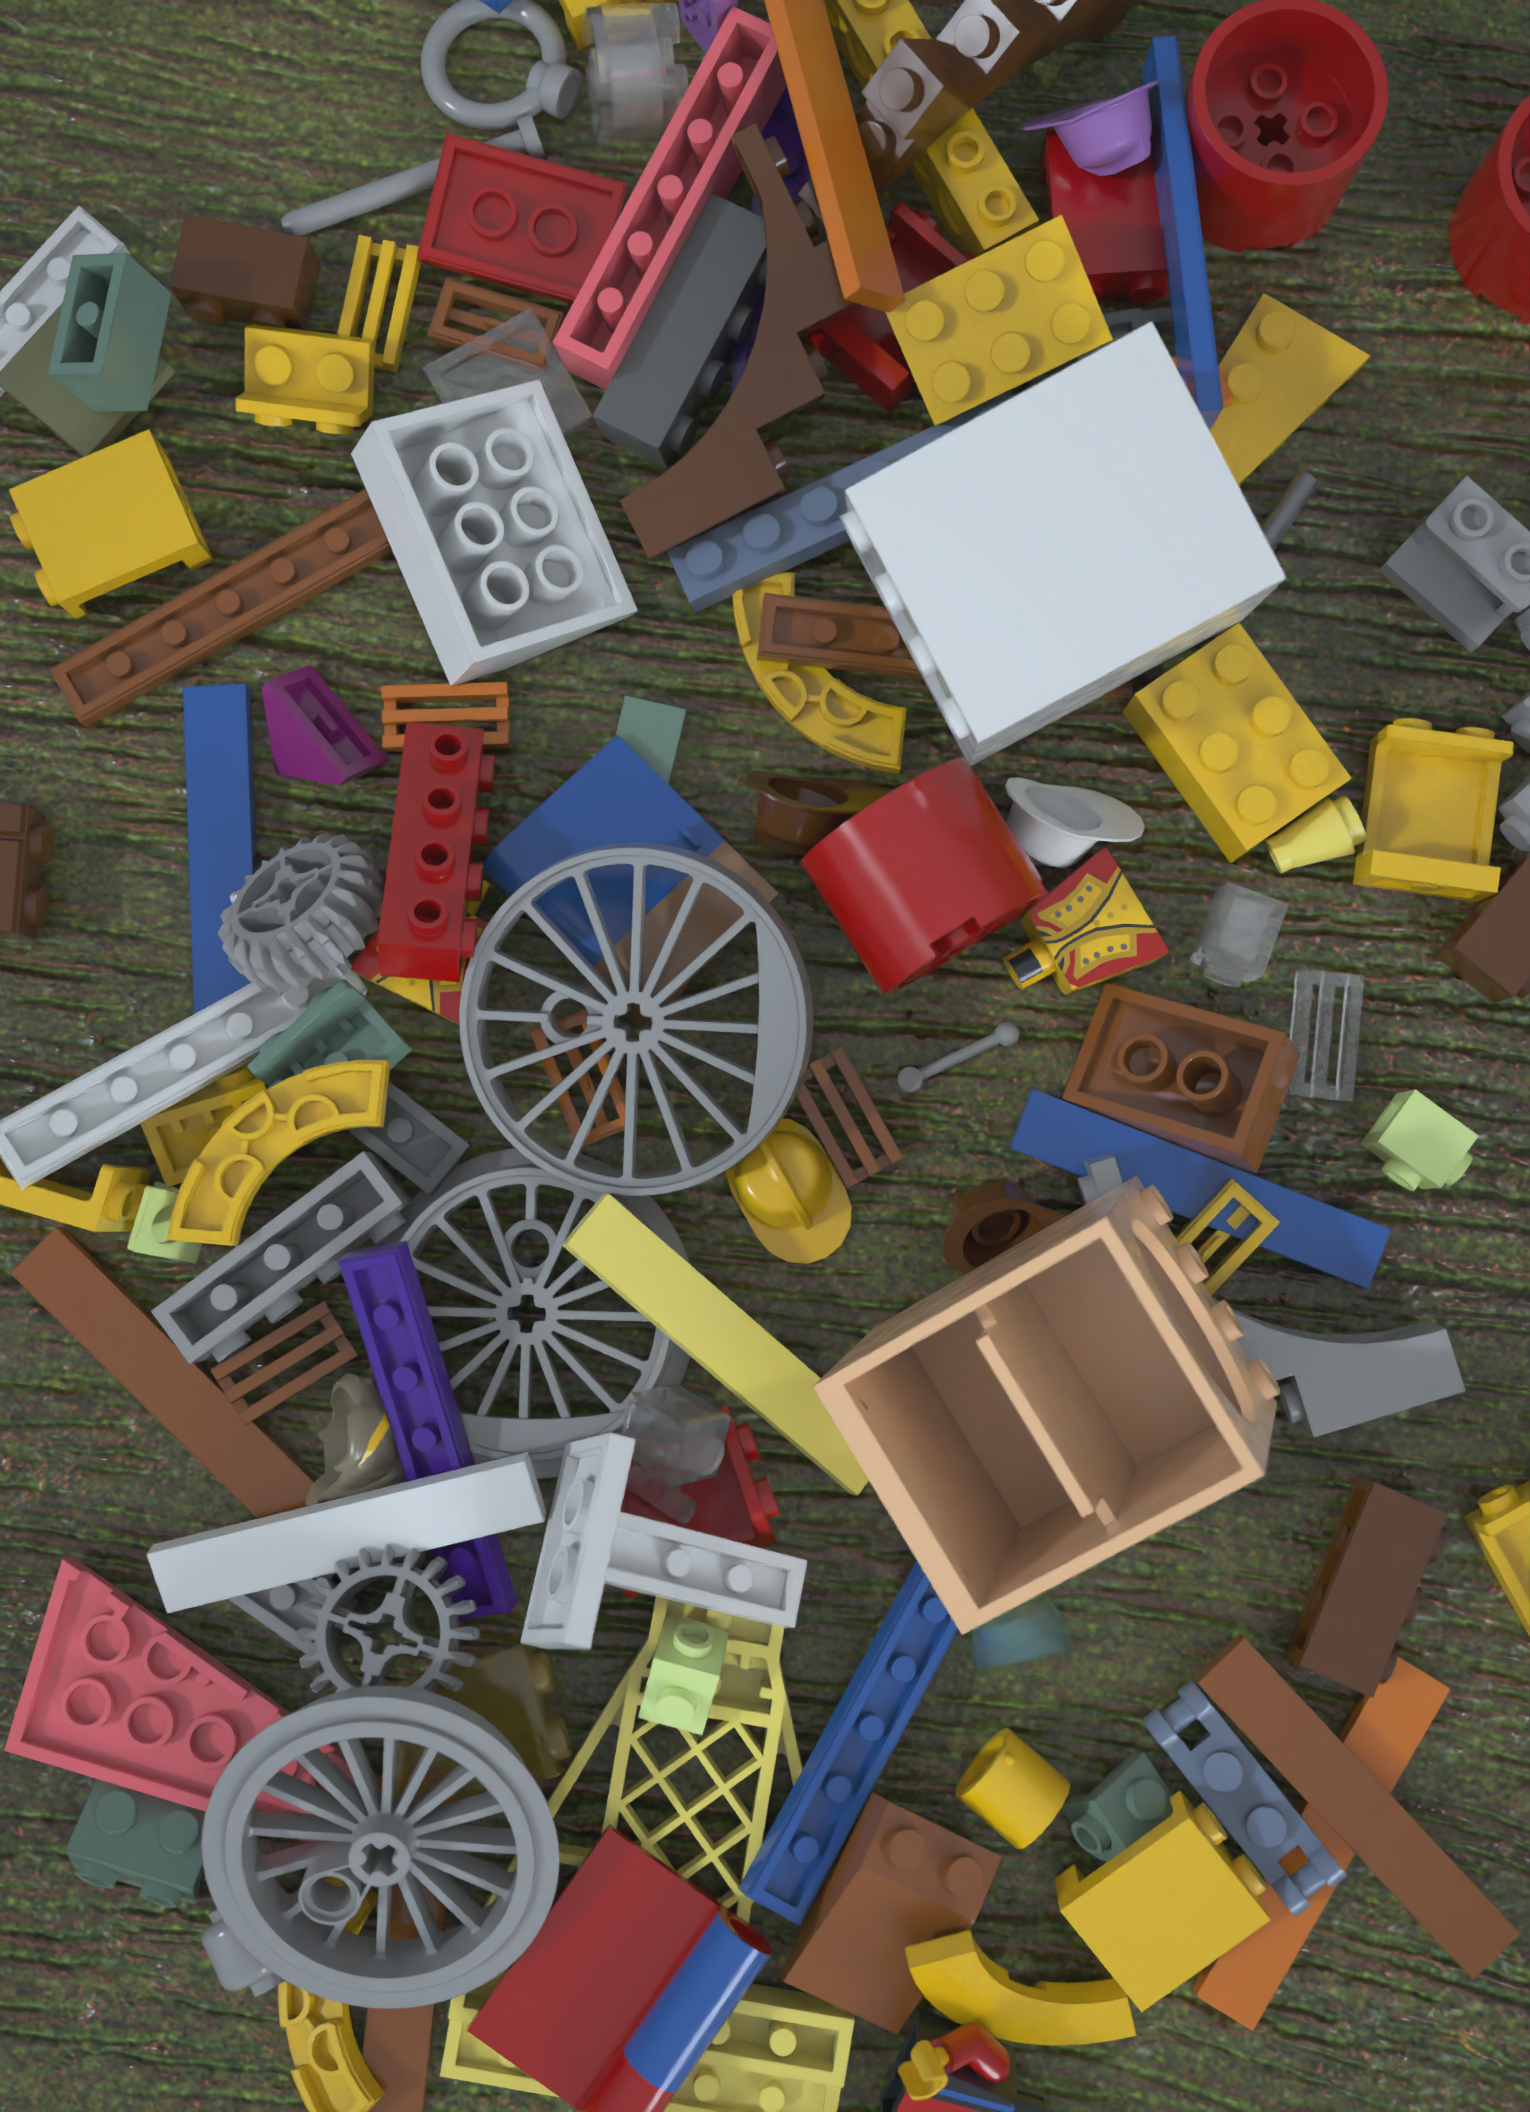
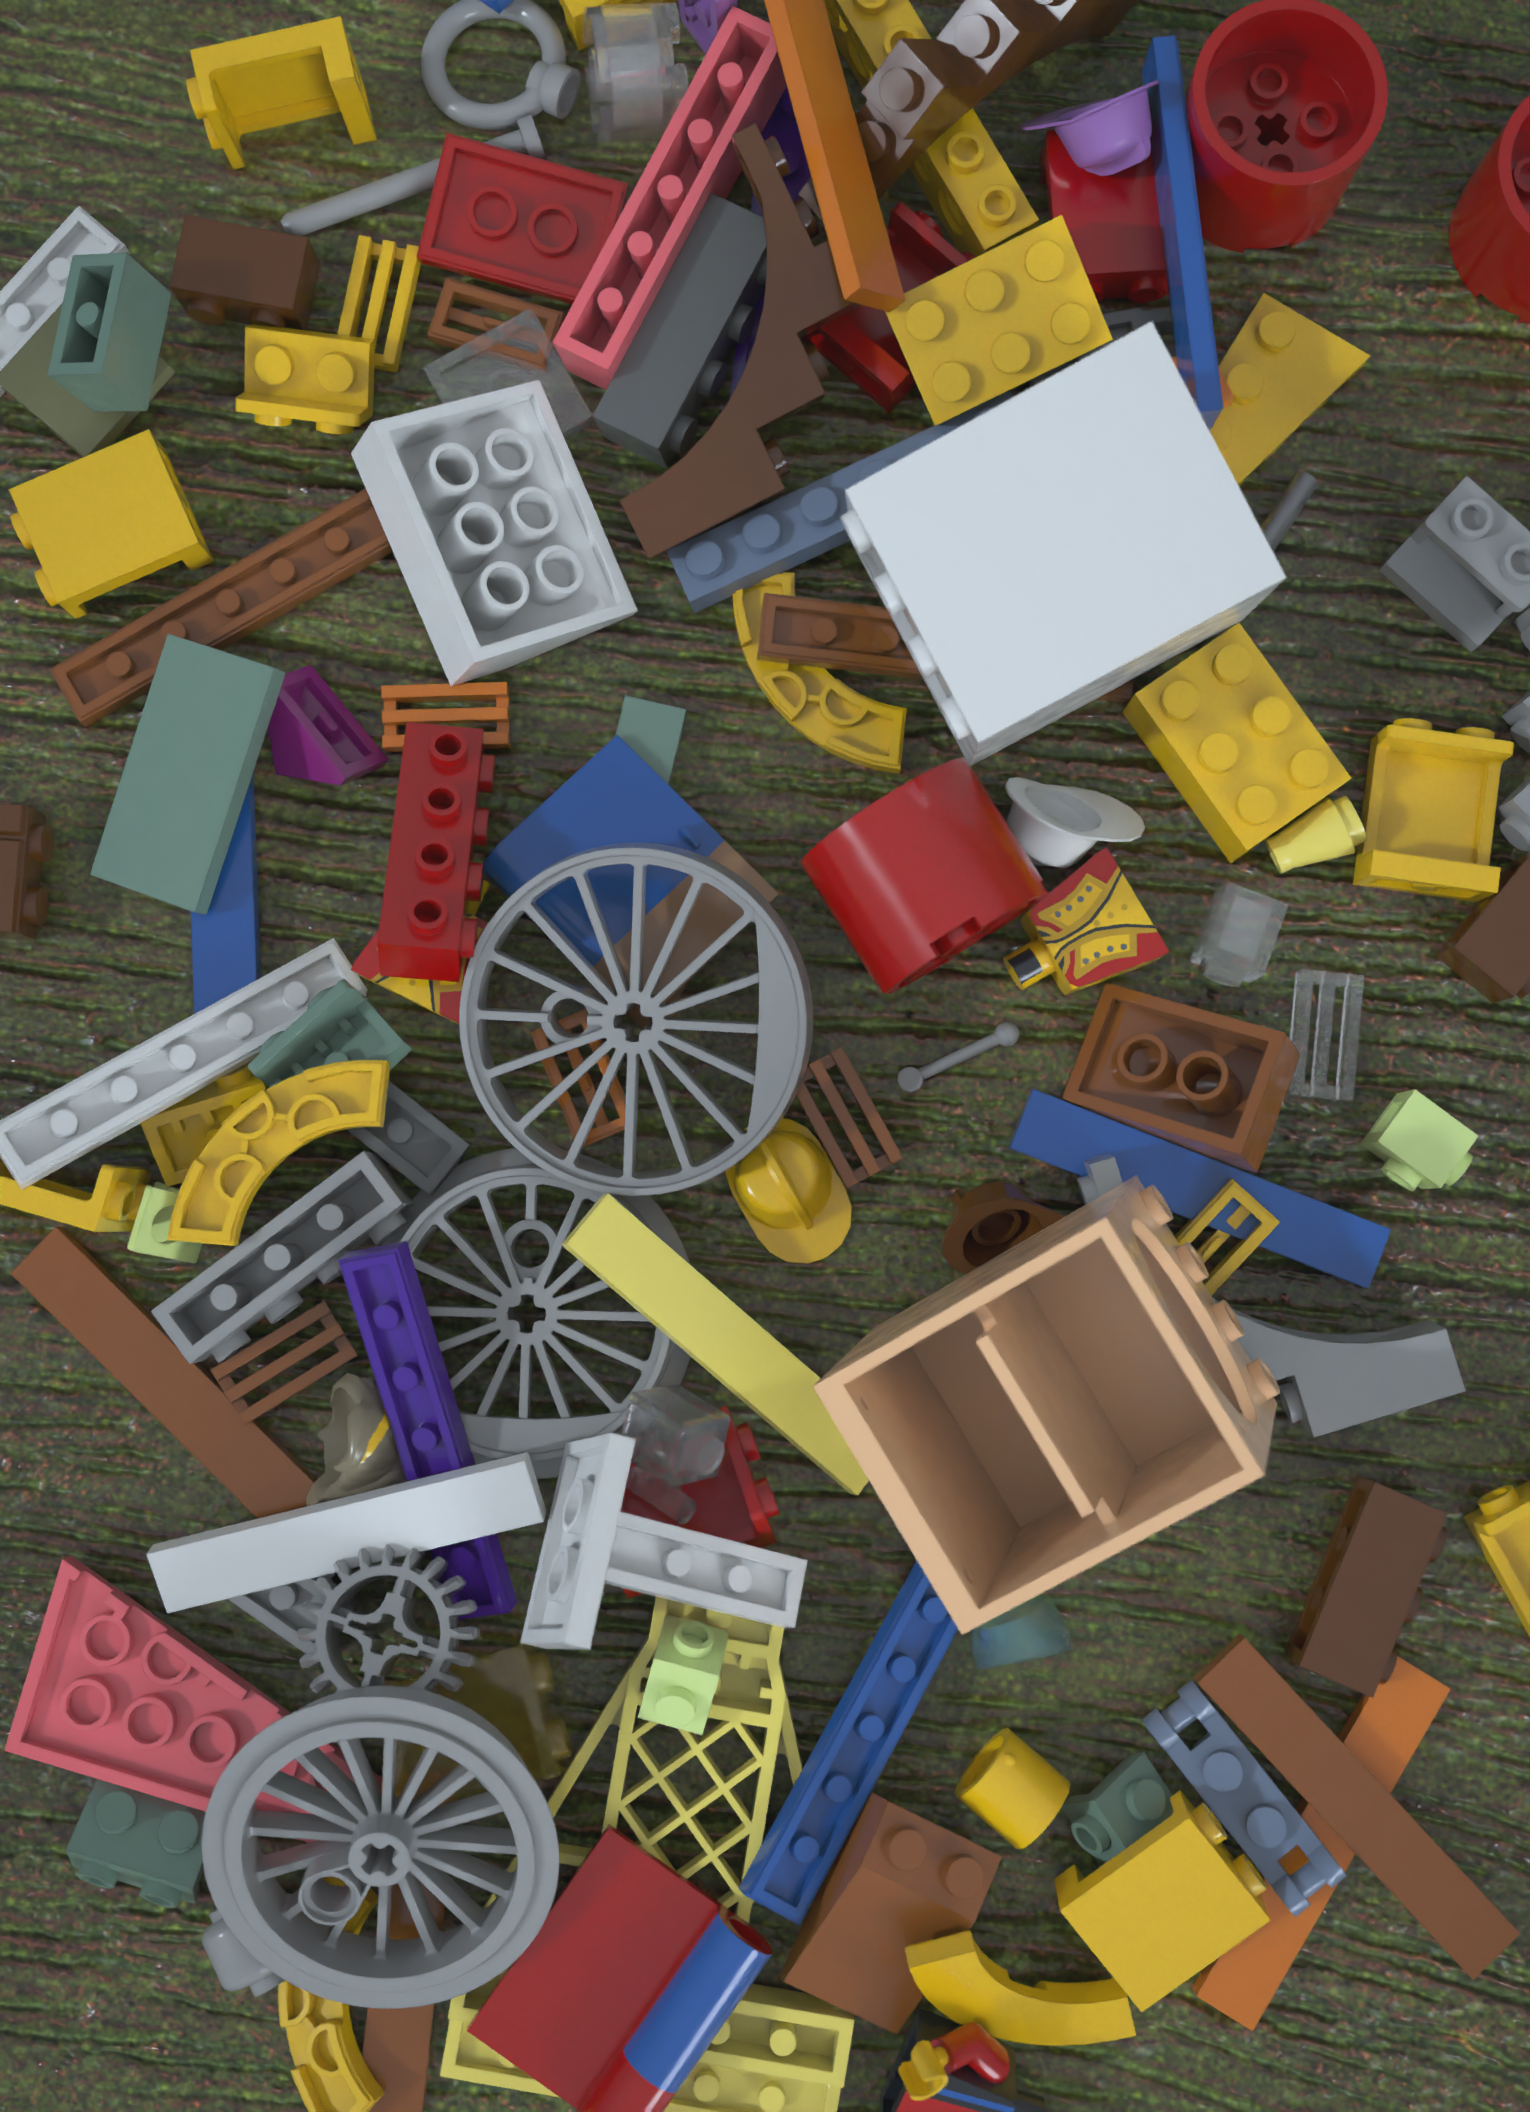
light grey gear [217,832,385,993] -> none
reddish brown piece [746,771,890,855] -> none
none -> sand green tile [90,634,285,915]
none -> yellow panel [186,16,377,170]

